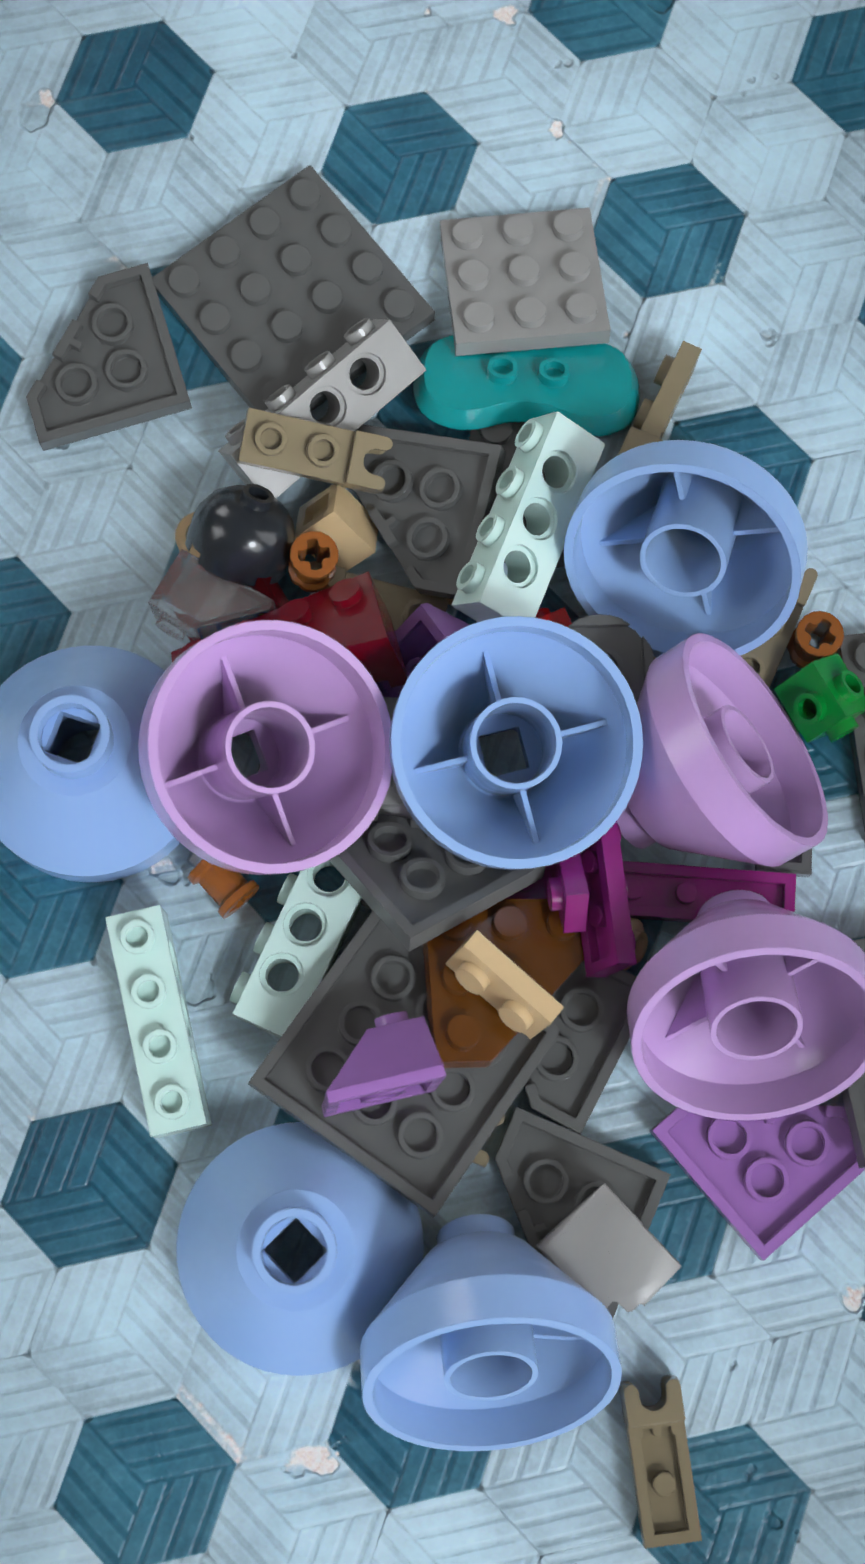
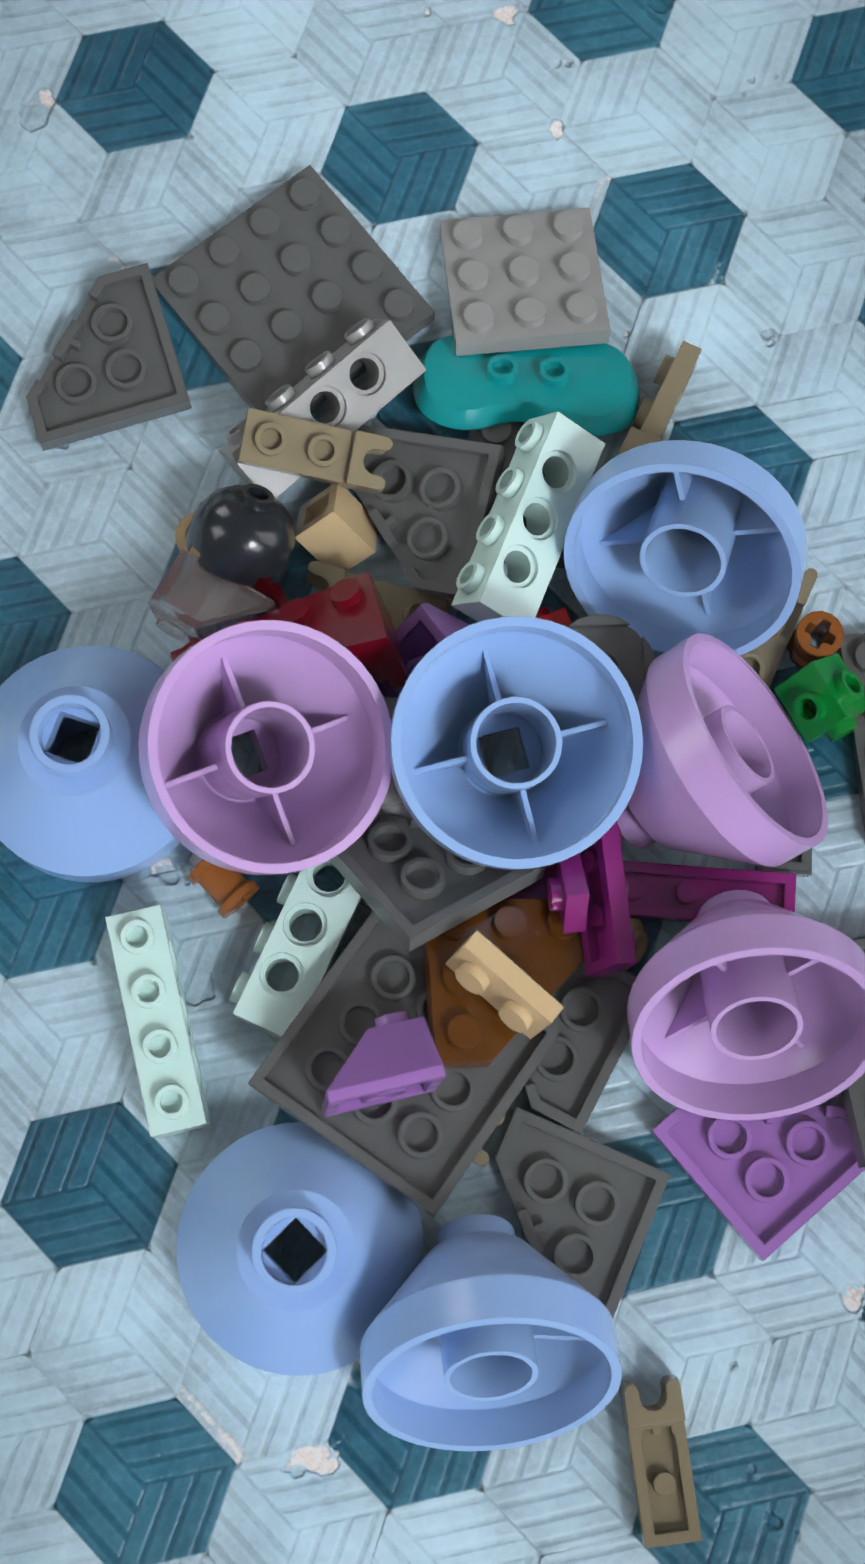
dark orange bush [288,531,339,592] -> none
light grey piece [536,1184,681,1312] -> none

